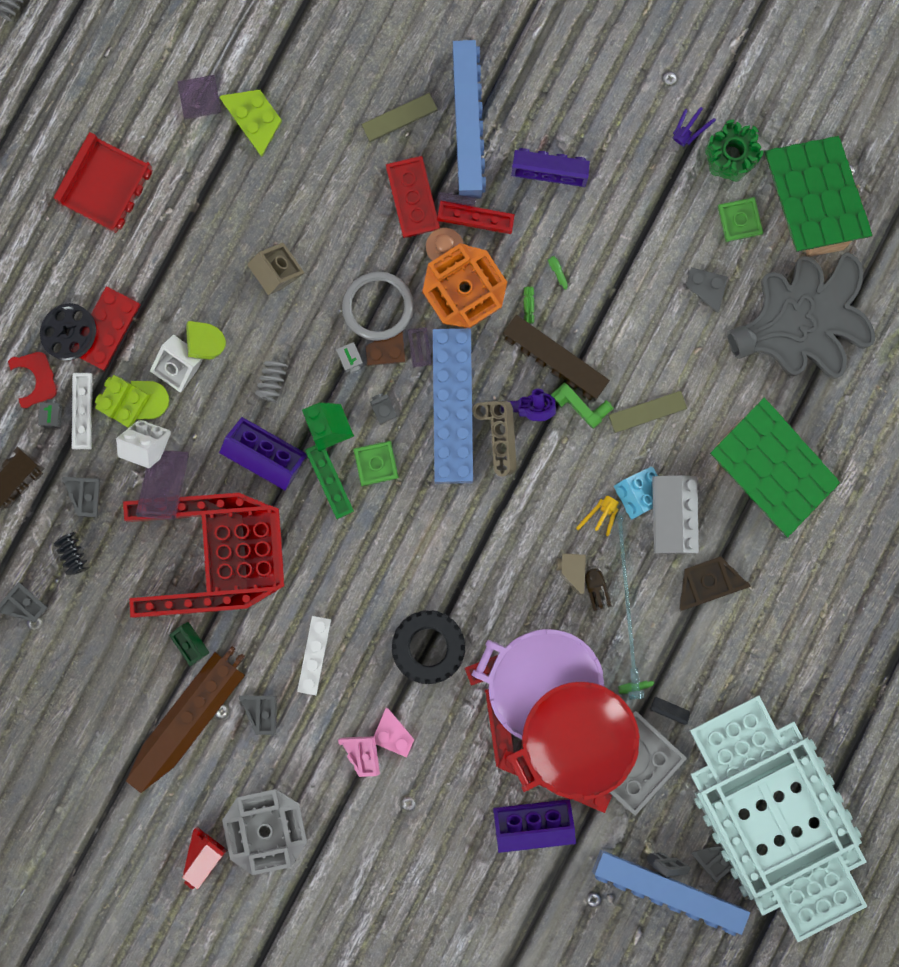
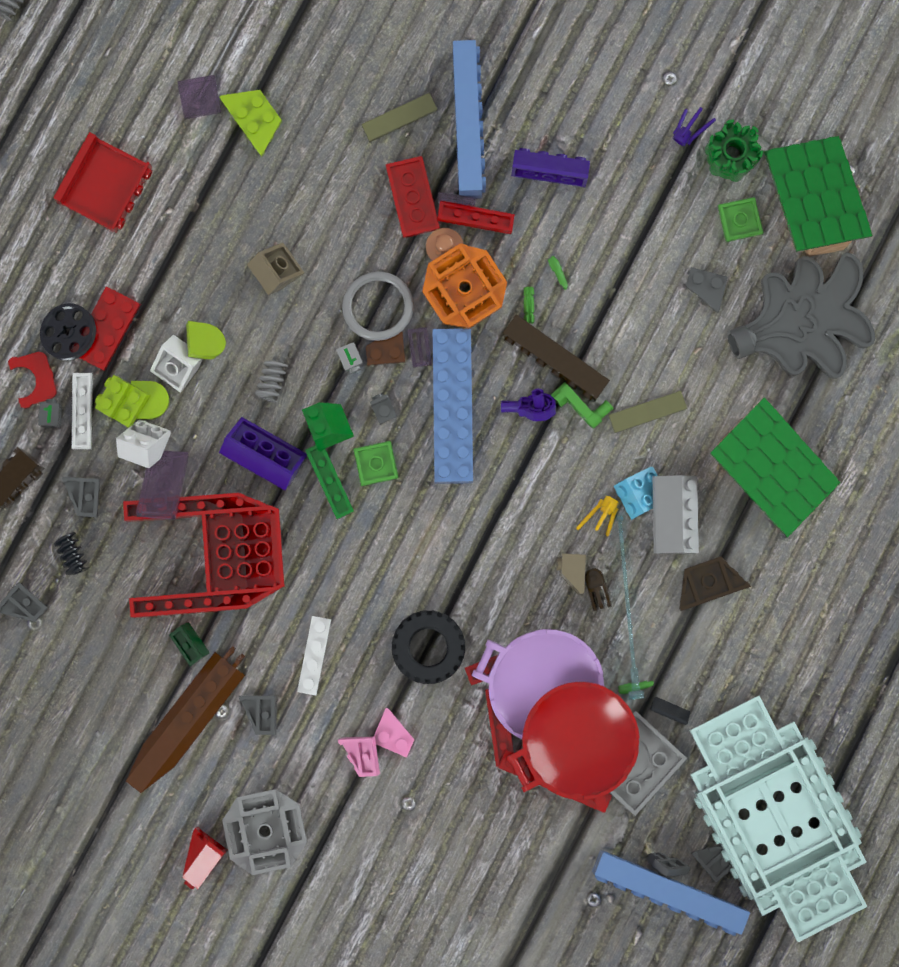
dark tan beam [472,400,516,477] -> none
dark purple slope [493,799,576,853] -> none

